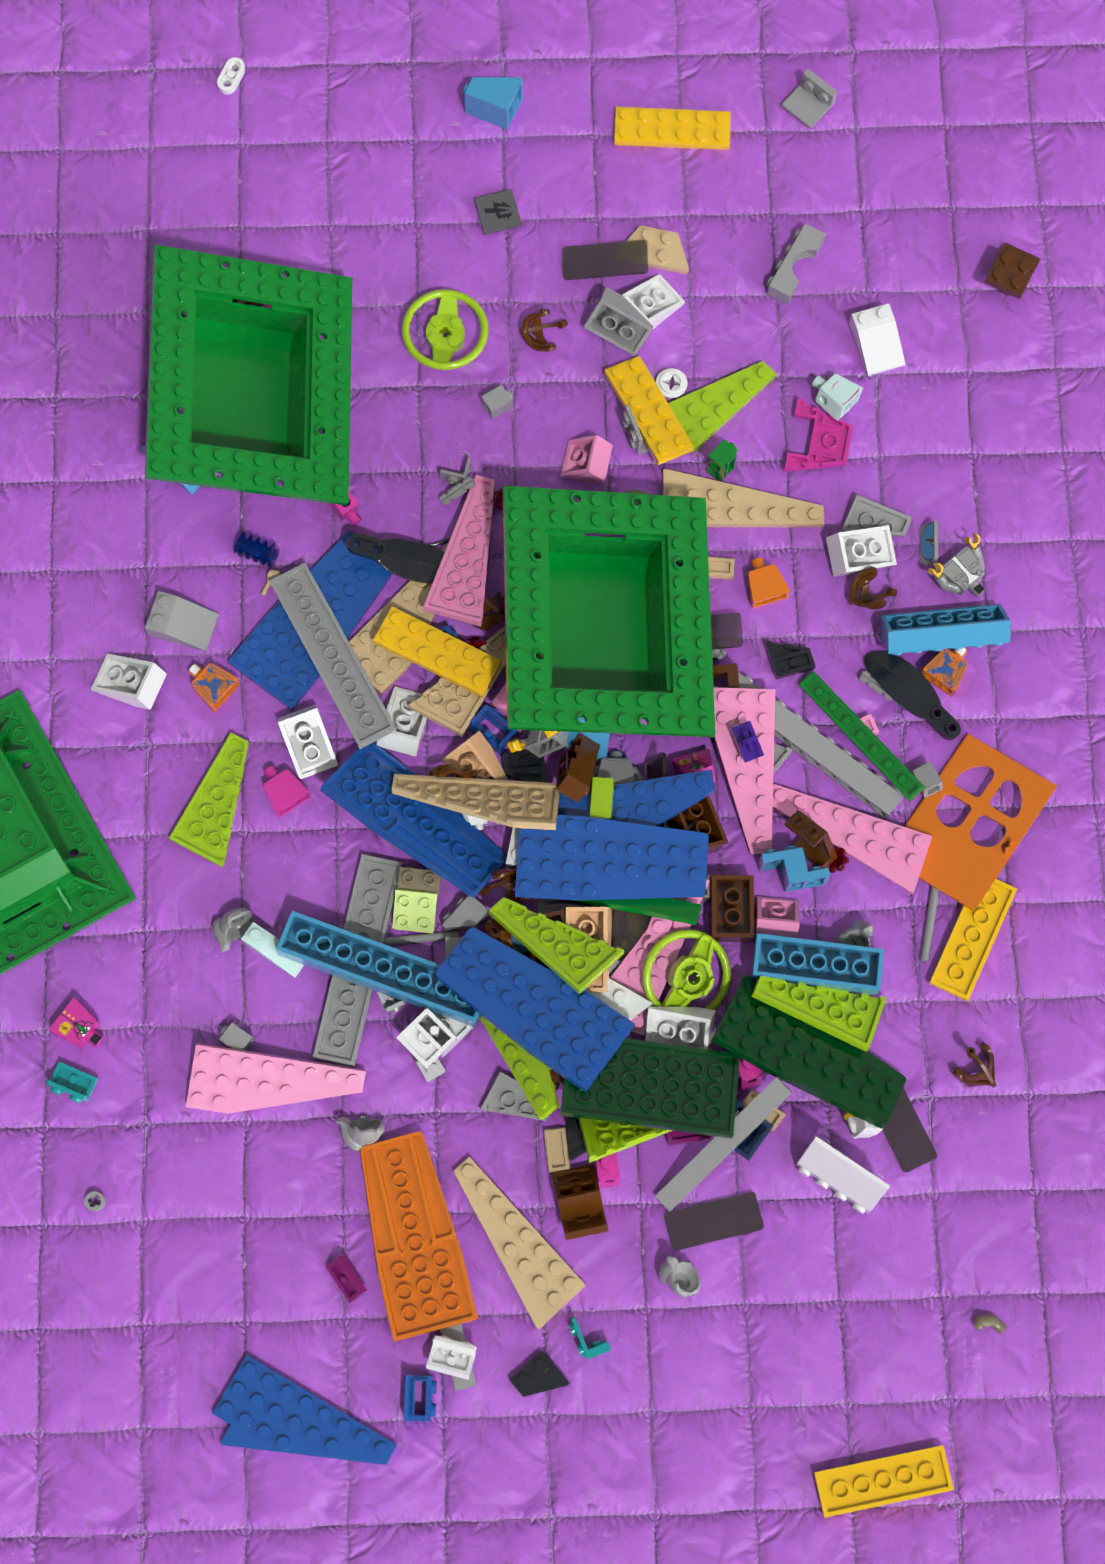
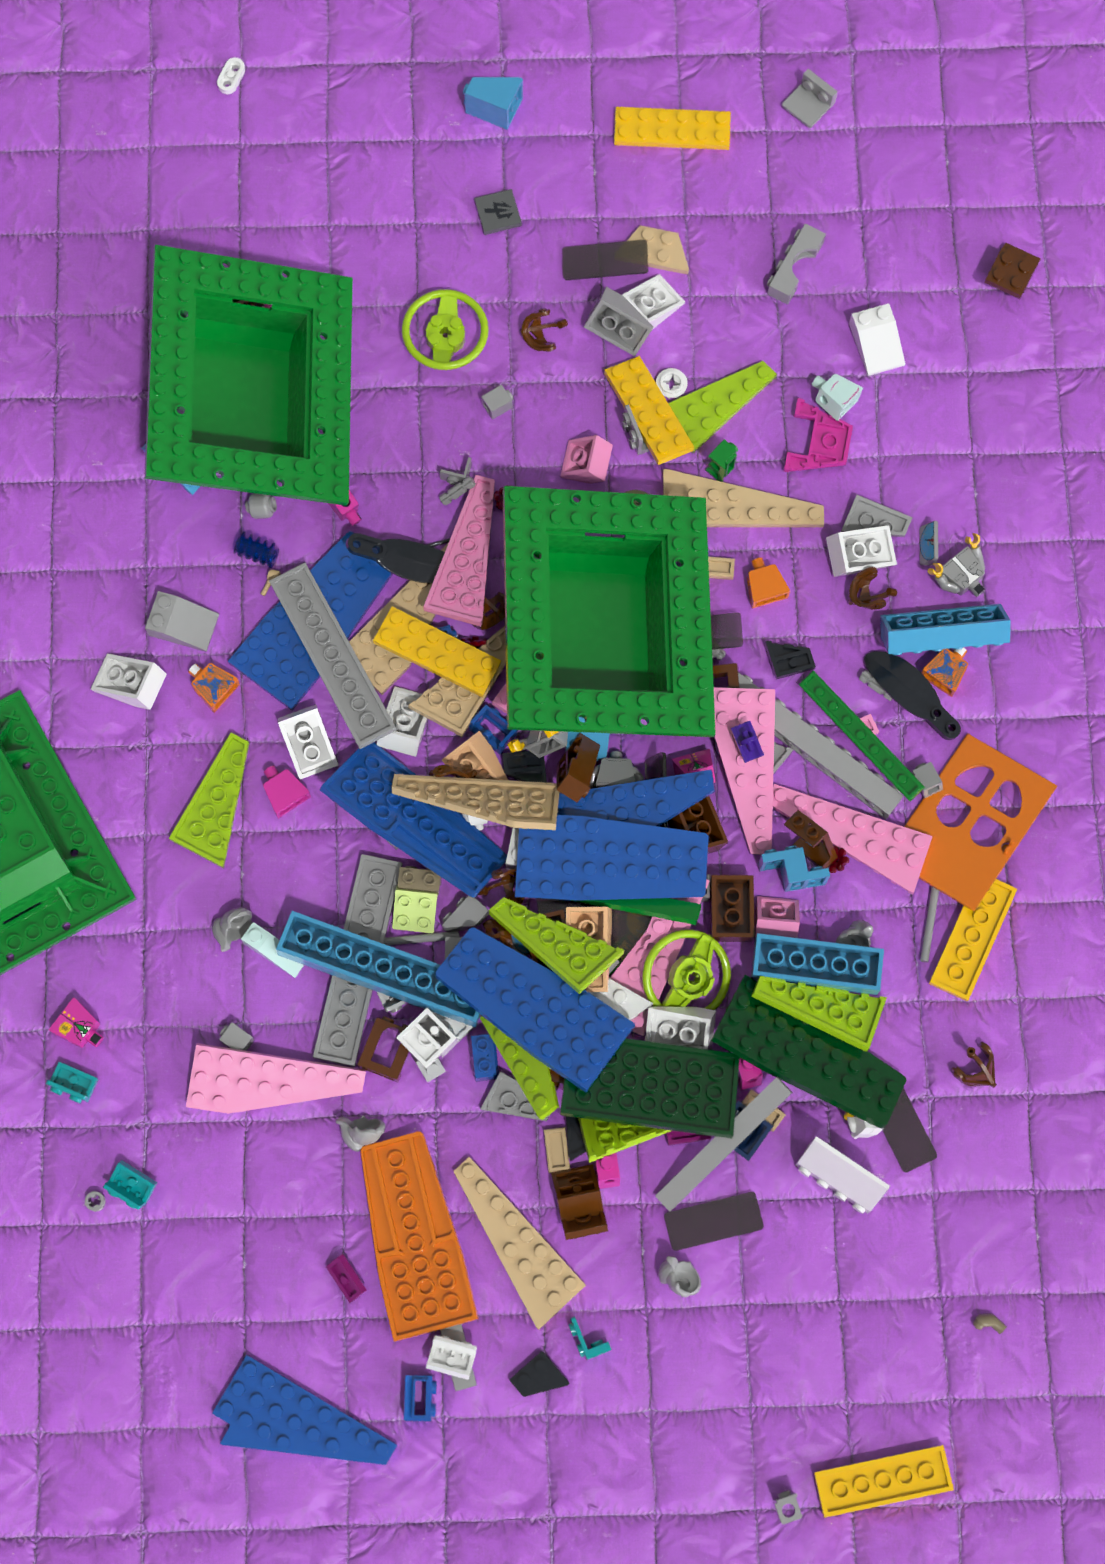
lime tile [590,777,615,820] -> none
none -> teal bracket [103,1160,158,1210]
none -> light grey head [245,493,277,519]
none -> reddish brown panel [358,1016,409,1083]
none -> blue window [471,1034,499,1082]
none -> light grey bracket [773,1490,802,1525]

